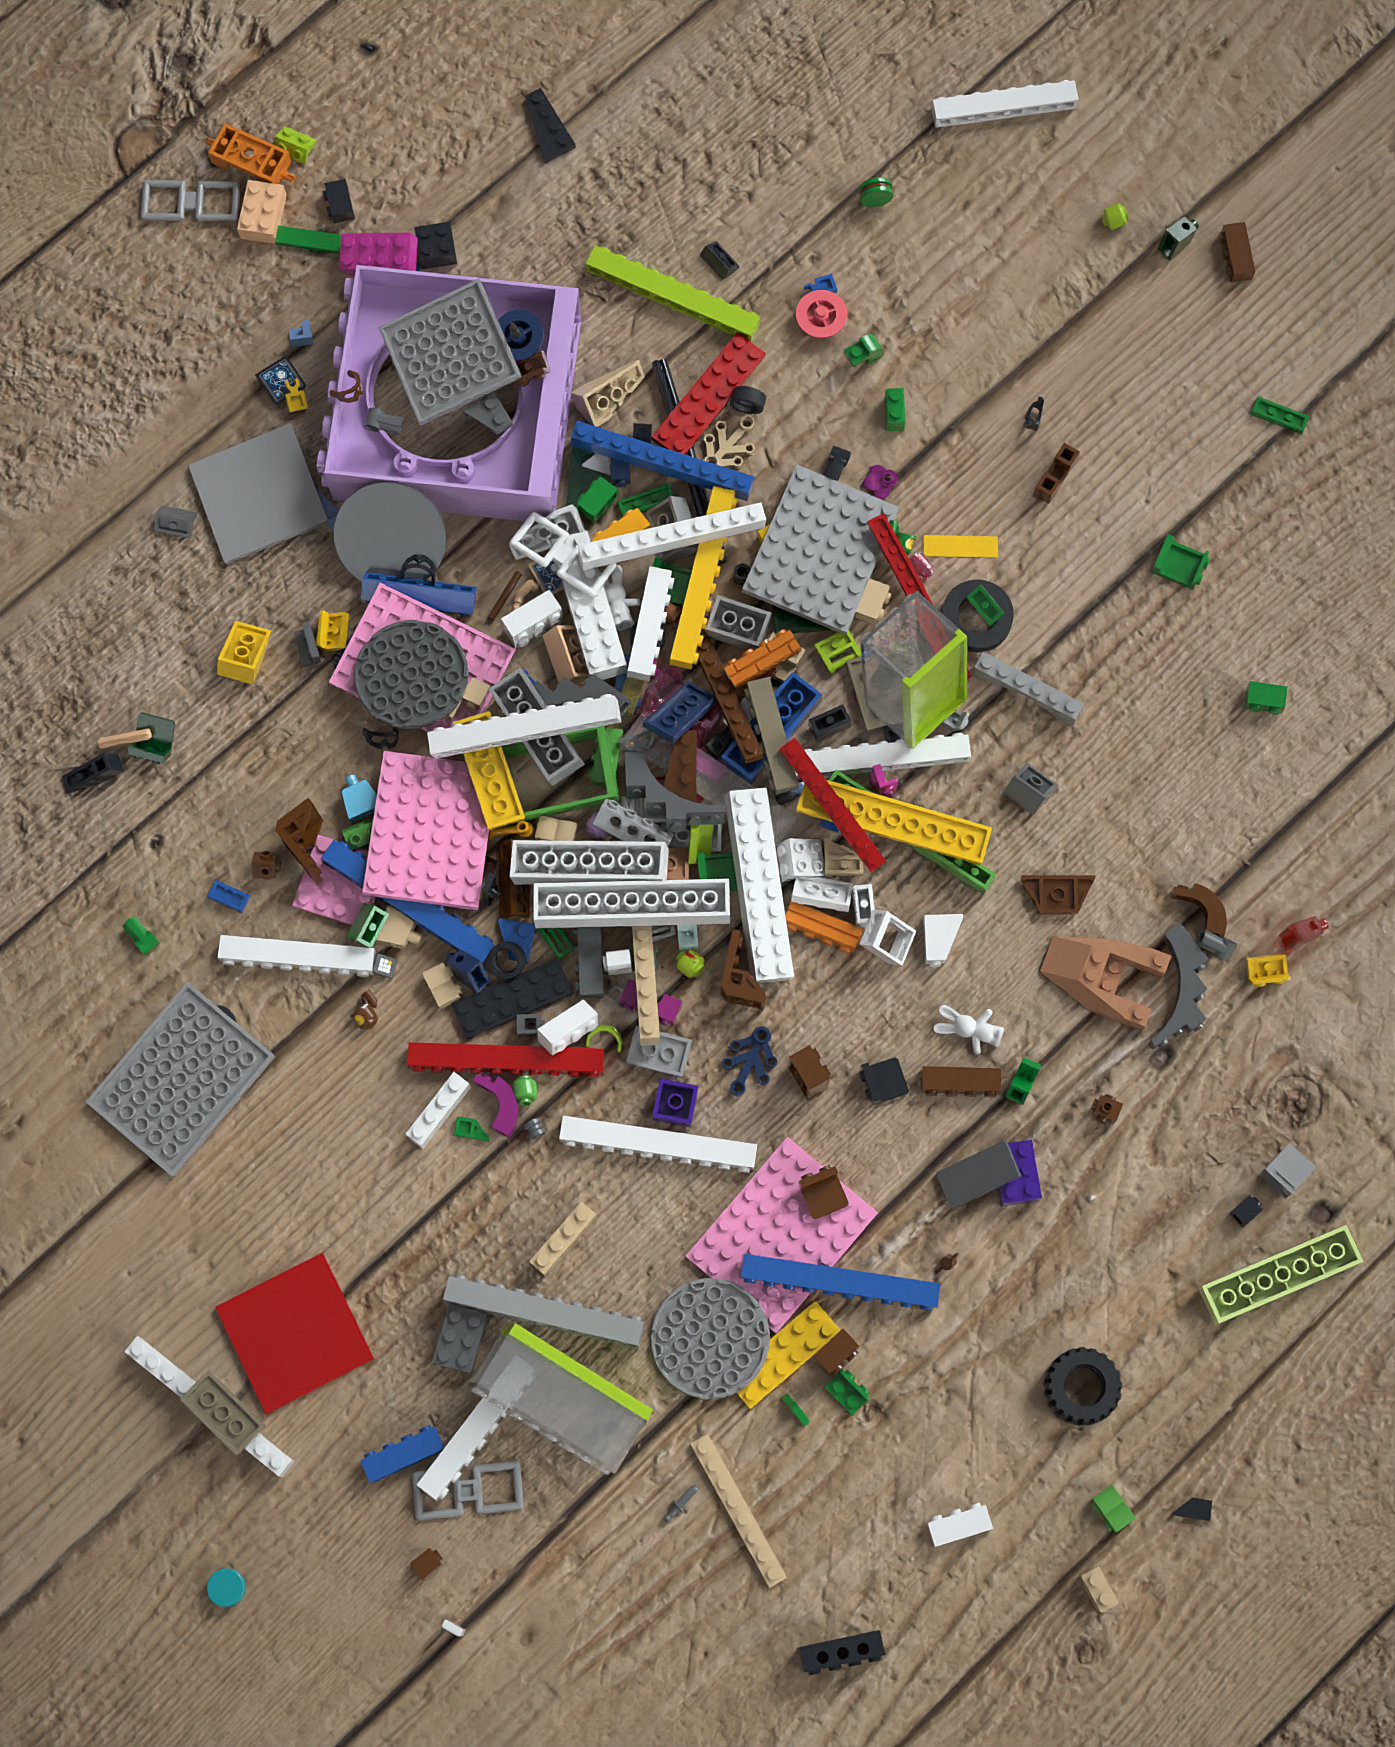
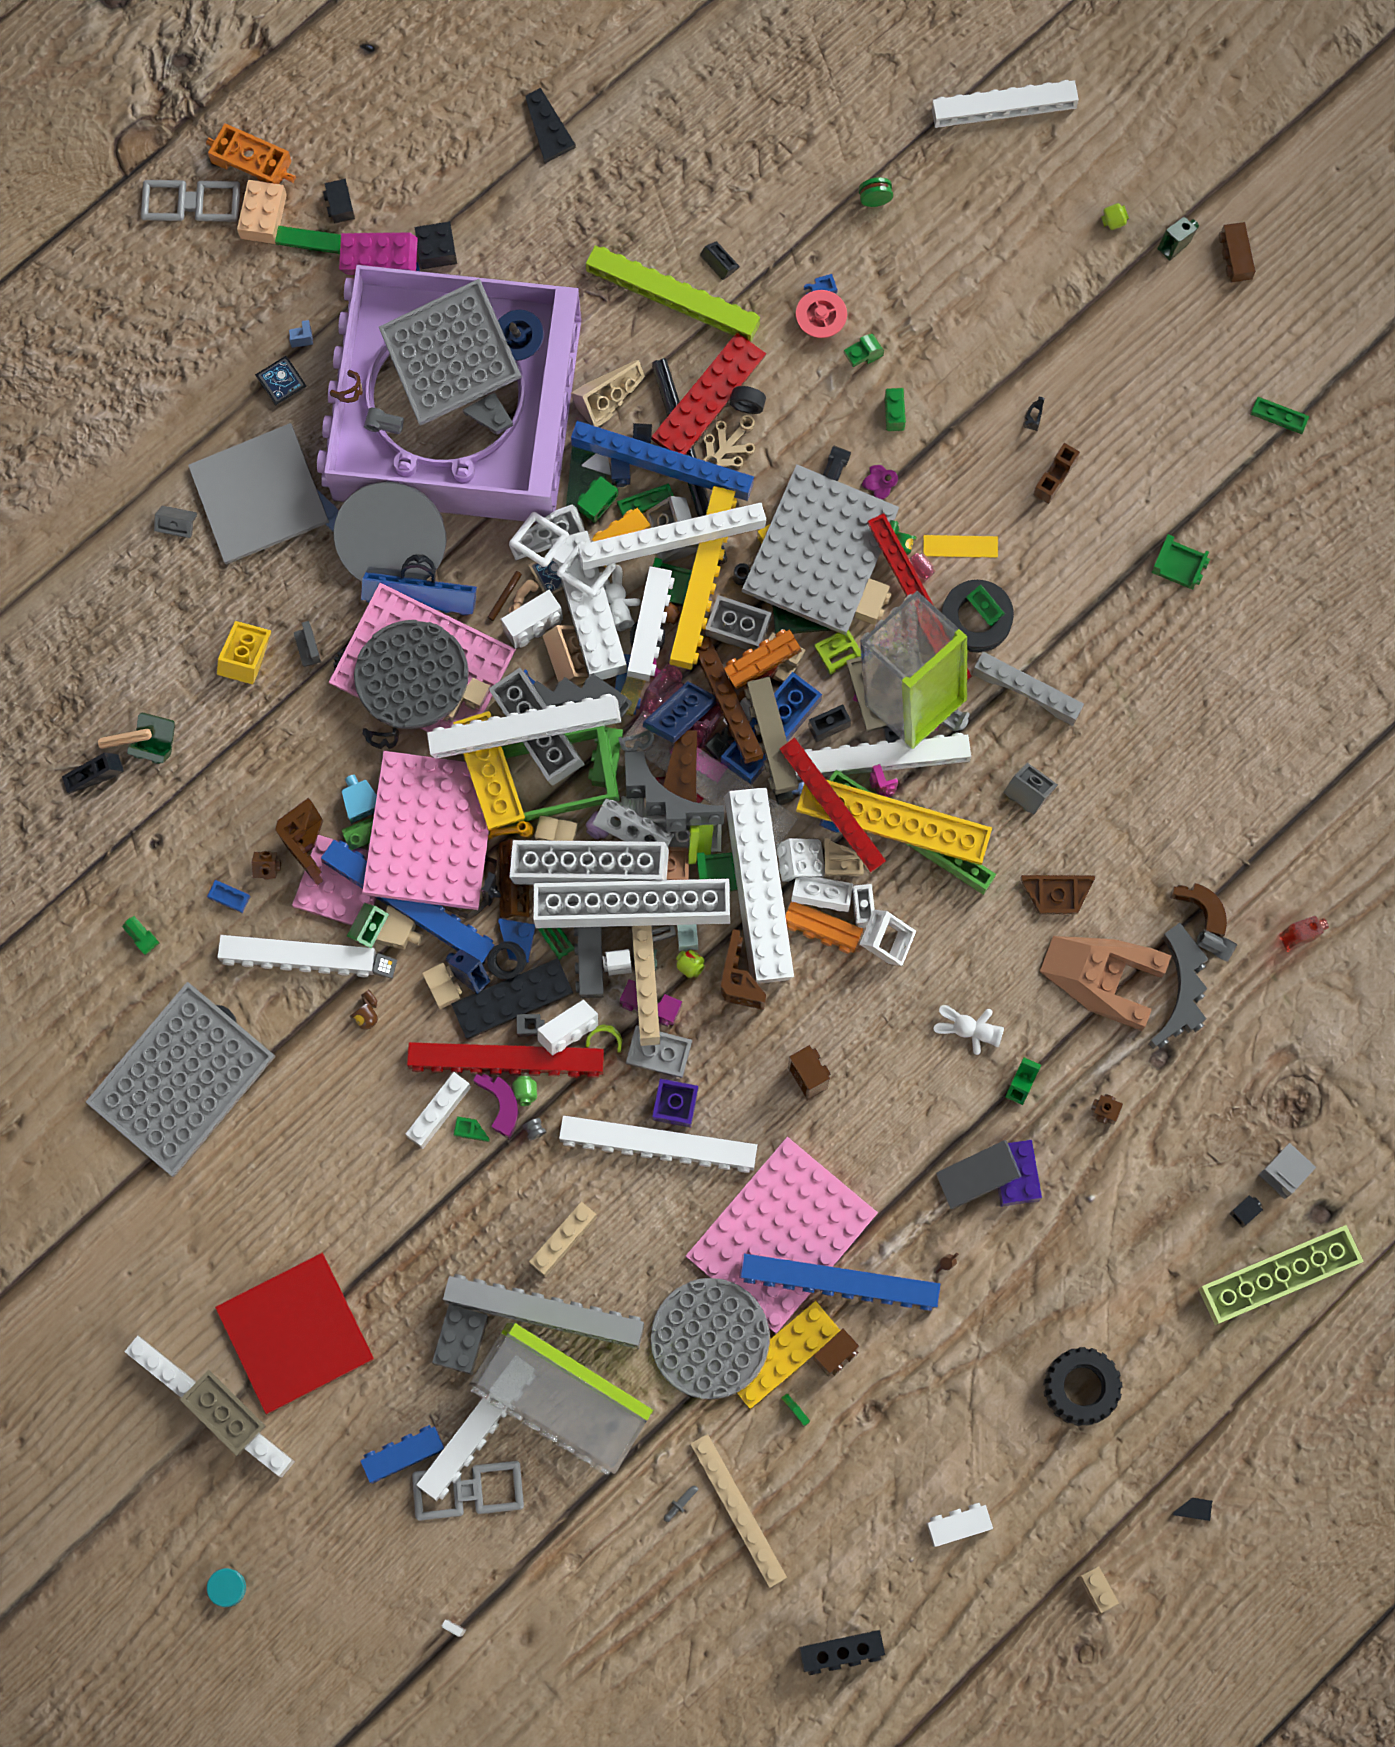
lime bracket [274,126,317,164] -> none
yellow plate [284,378,308,412] -> none
yellow bracket [316,610,349,652] -> none
reddish brown brick [410,1548,443,1580] -> none
reddish brown bracket [511,351,551,388] -> none
dark blue plant [722,1026,777,1097] -> none
reddish brown bracket [798,1165,849,1219] -> none
green bracket [824,1369,870,1416] -> none
black bracket [858,1057,909,1105] -> none
reddish brown brick [921,1066,1001,1098] -> none
white slope [923,914,963,967] -> none
bright green brick [1091,1485,1136,1533] -> none
green brick [1244,681,1288,715] -> none
yellow bracket [1246,953,1290,987] -> none

